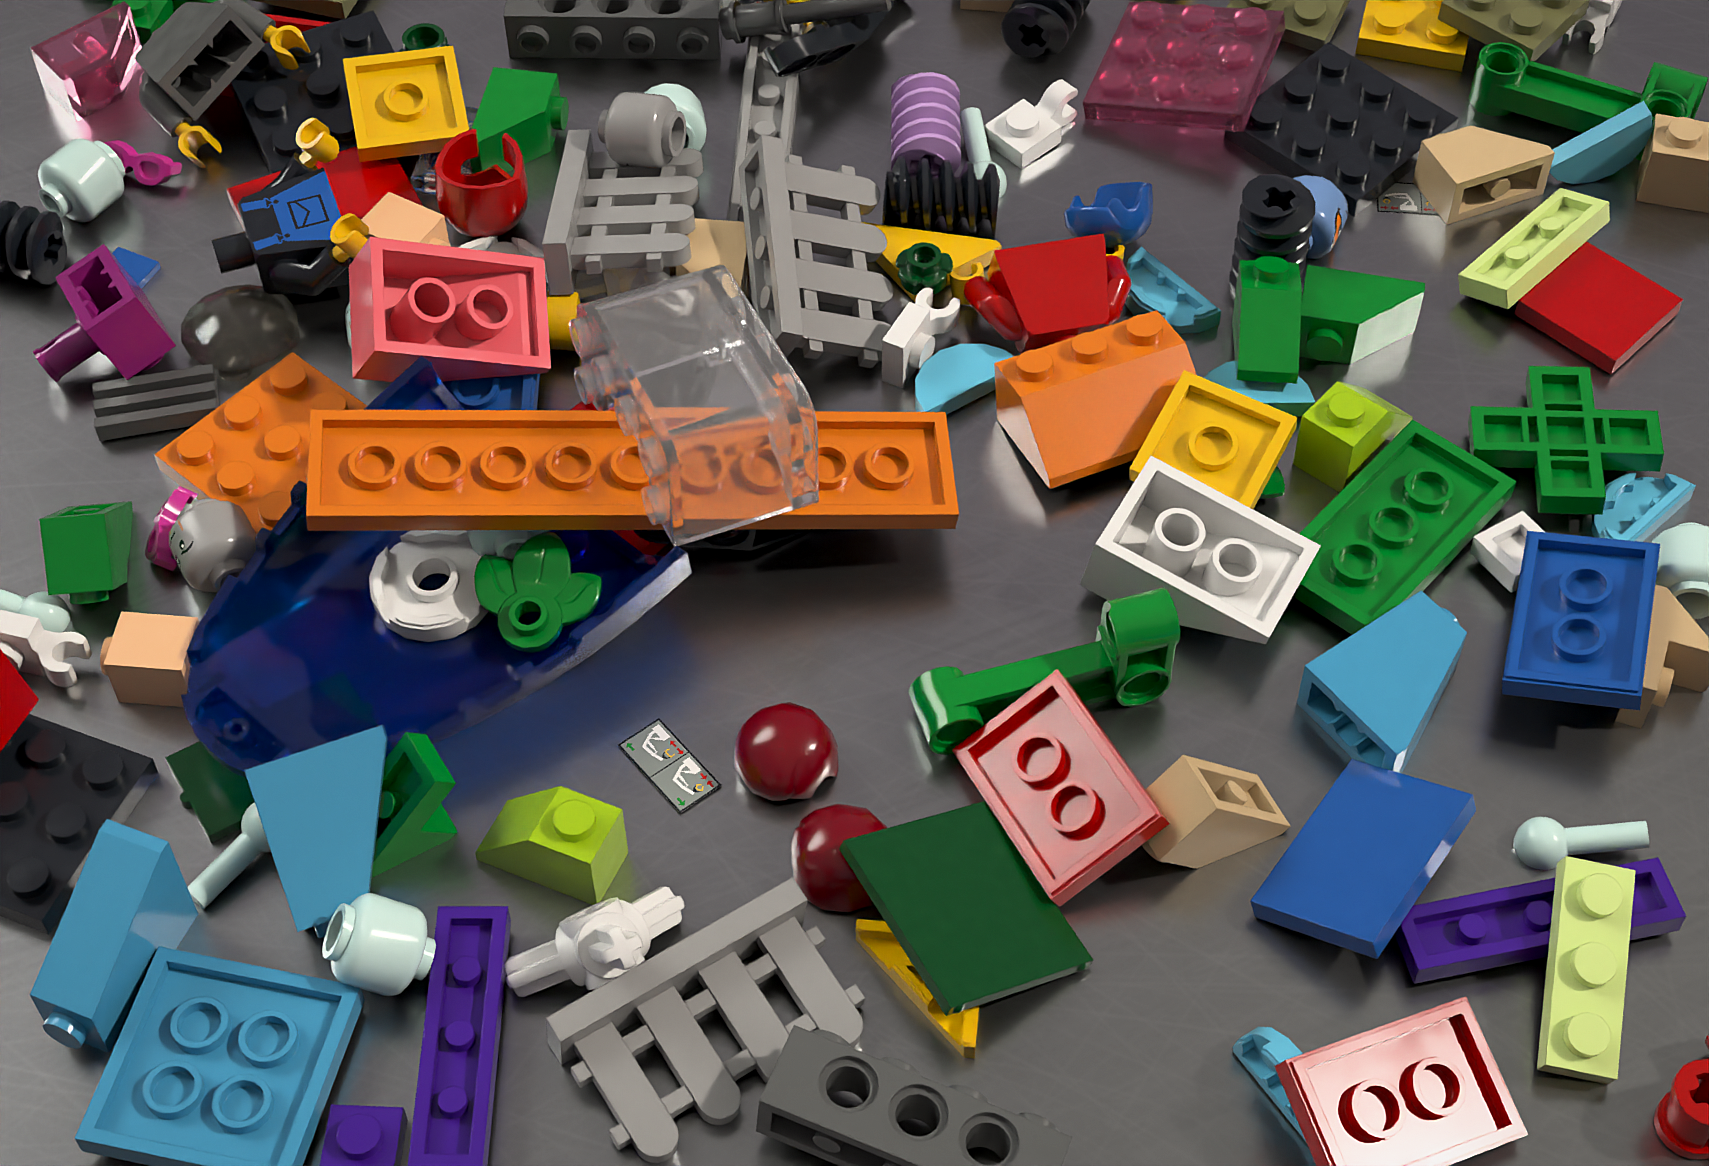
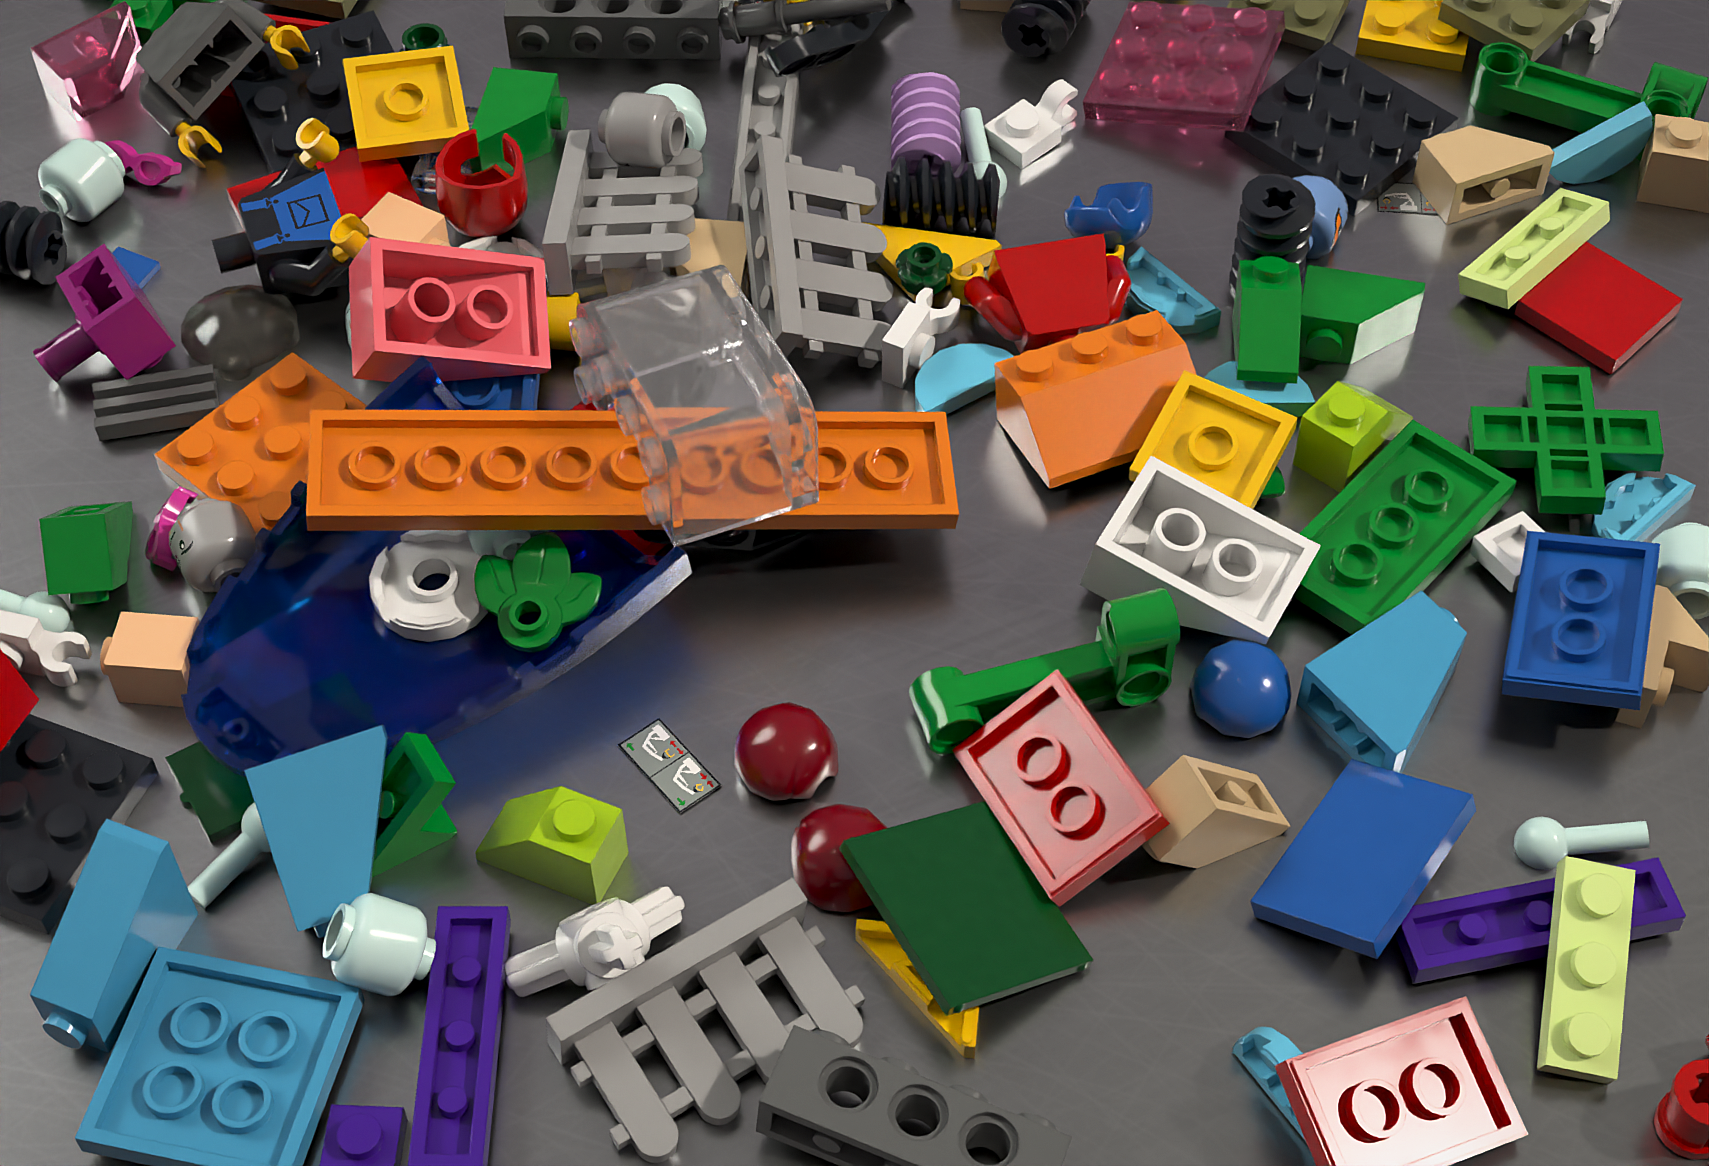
none -> blue hair [1189,640,1292,739]

